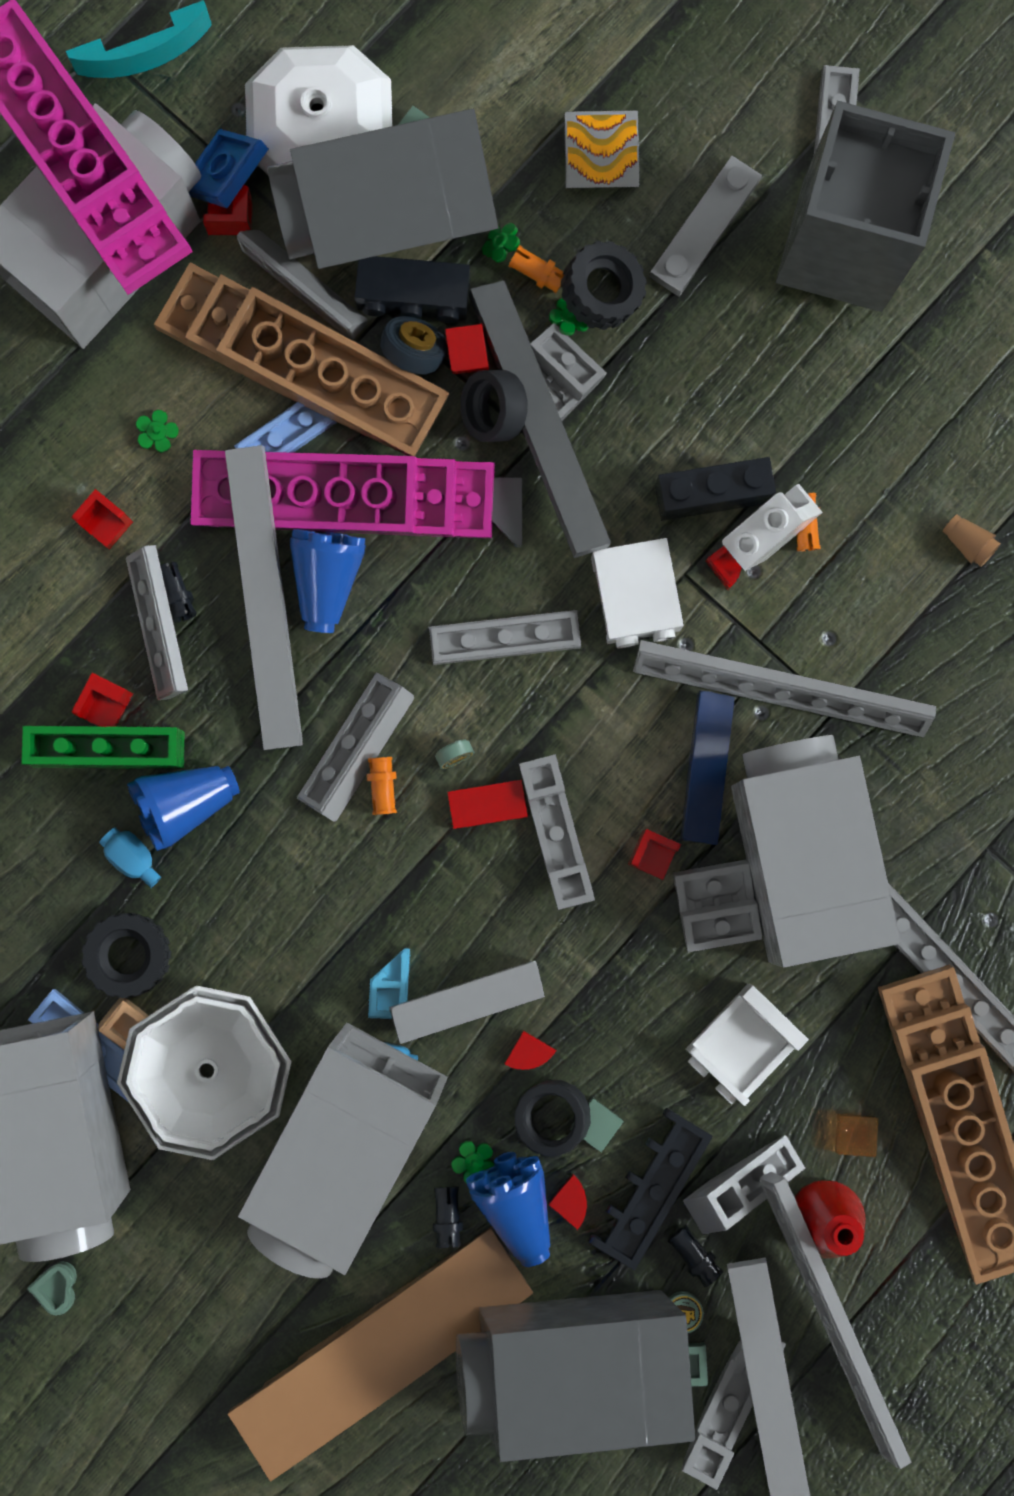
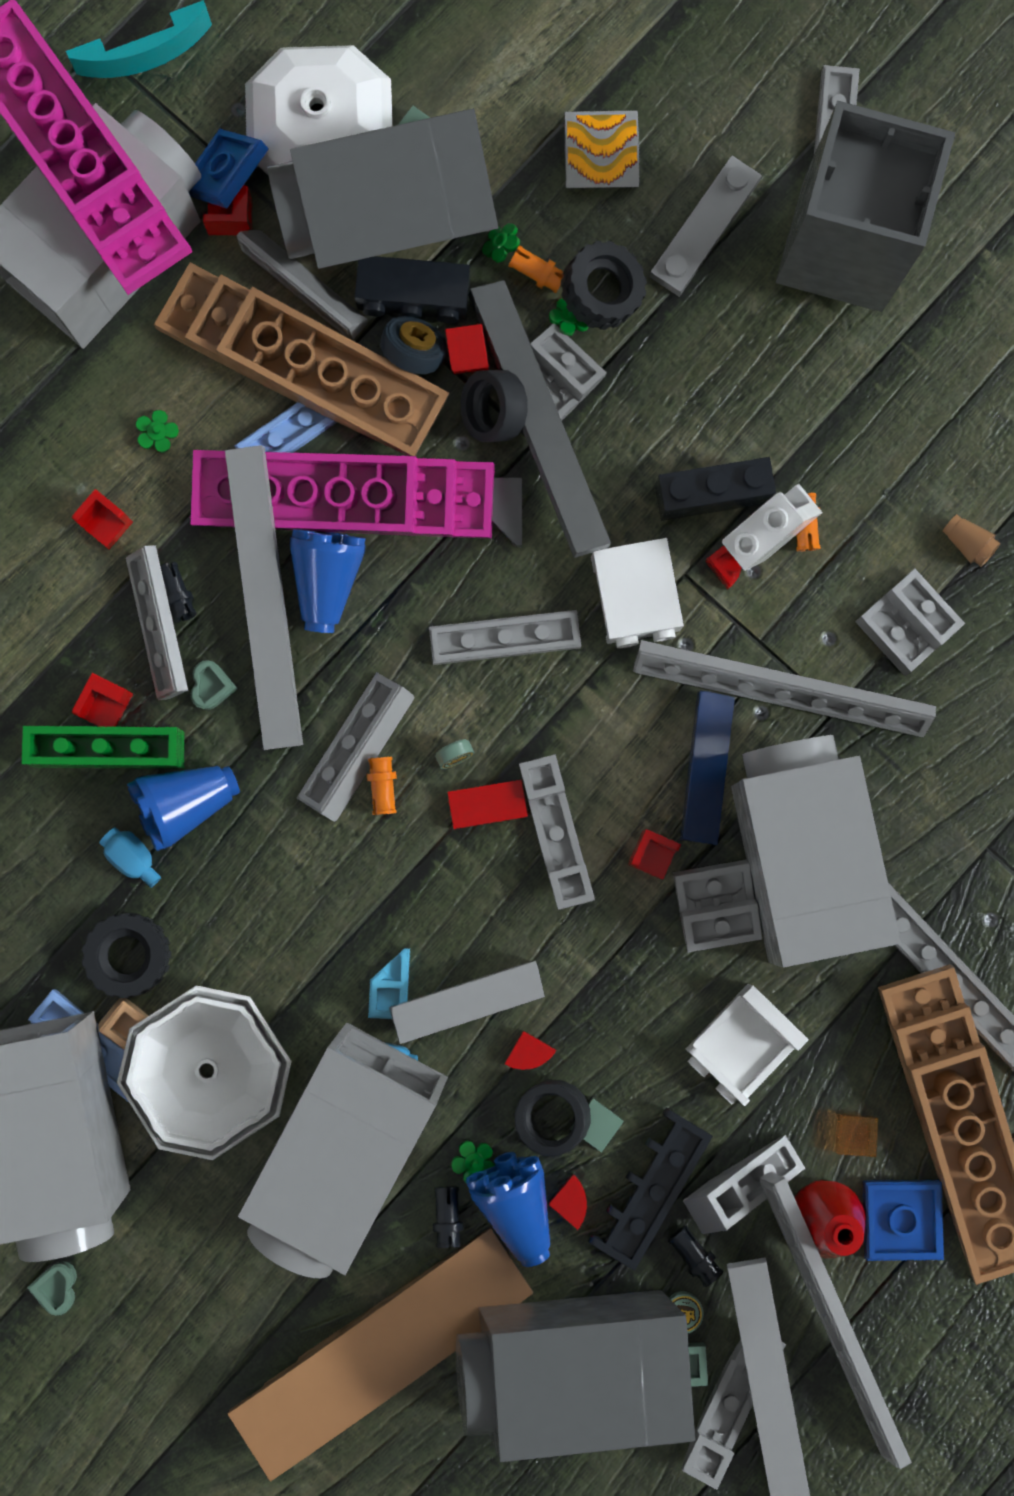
none -> sand green tile [190,660,238,710]
none -> light grey slope [855,569,965,676]
none -> blue tile [863,1180,944,1261]

